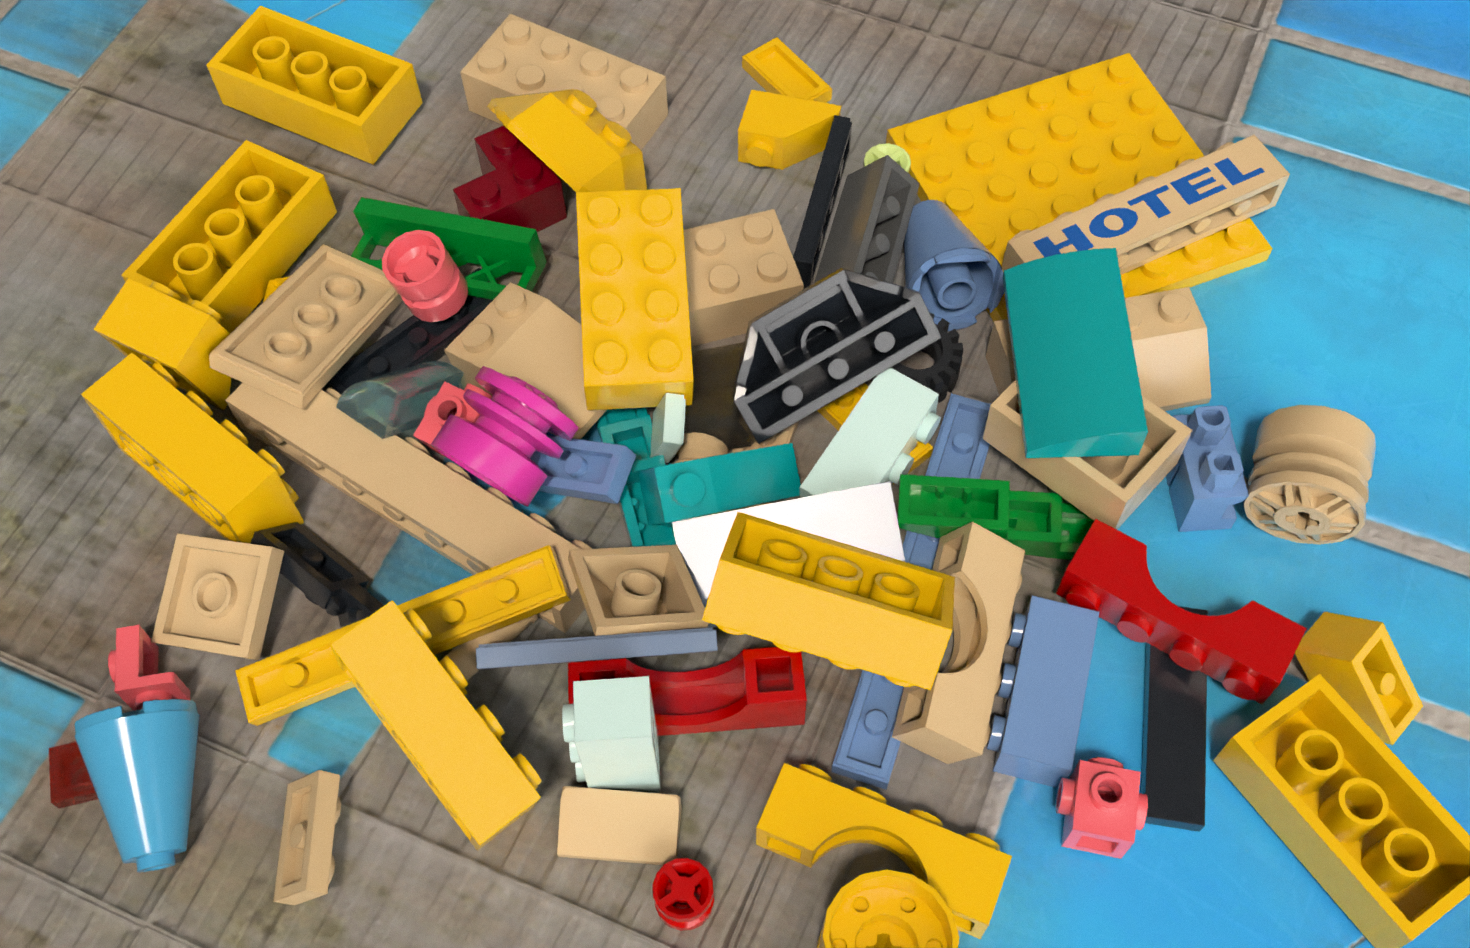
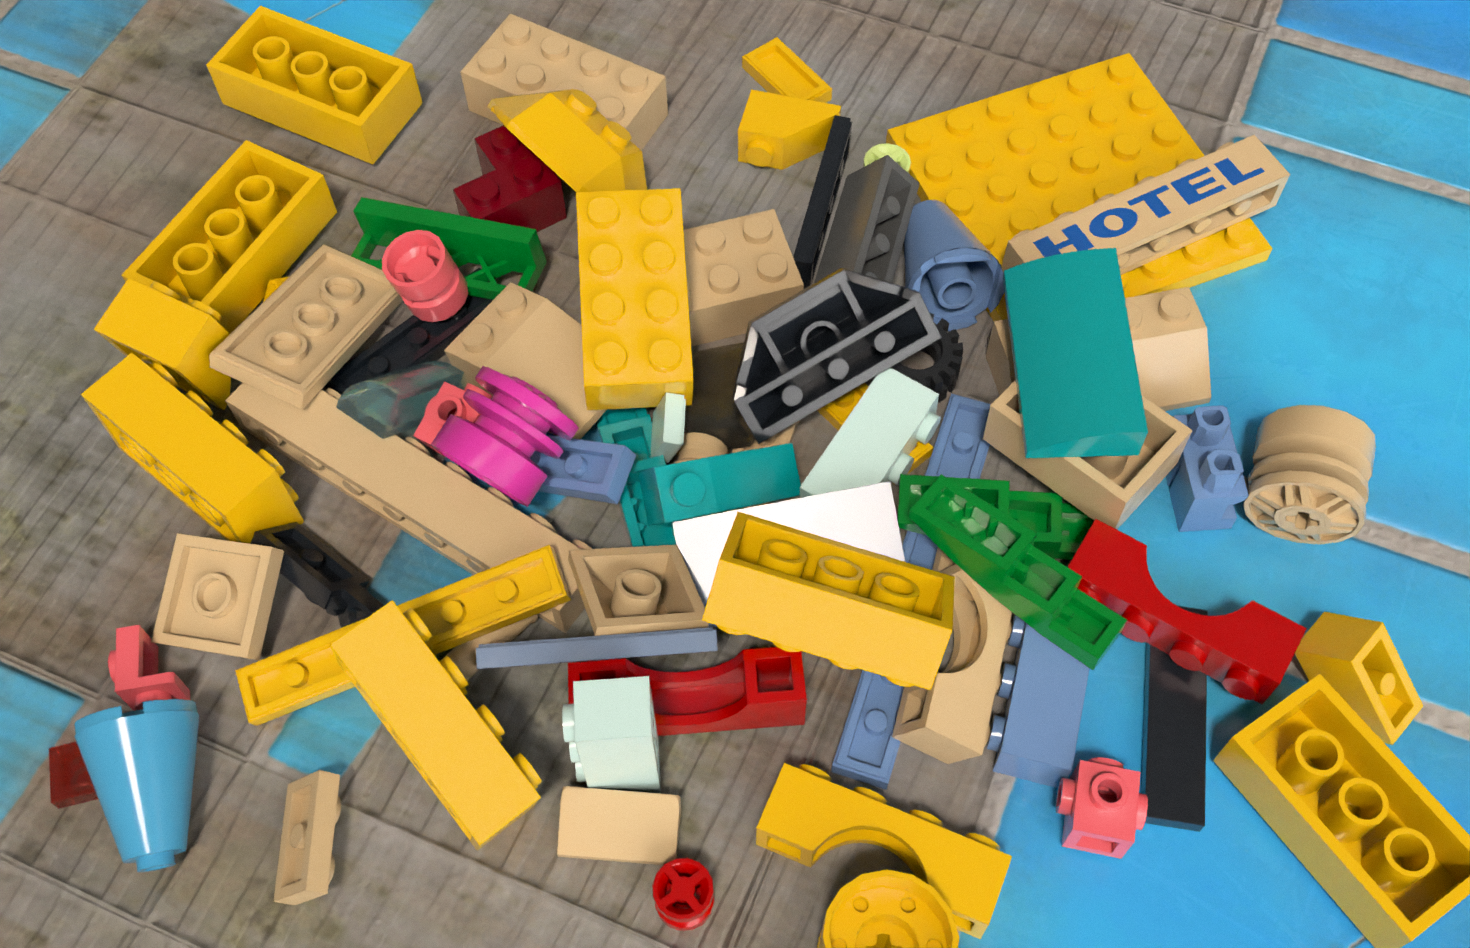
none -> green slope [908,474,1127,670]

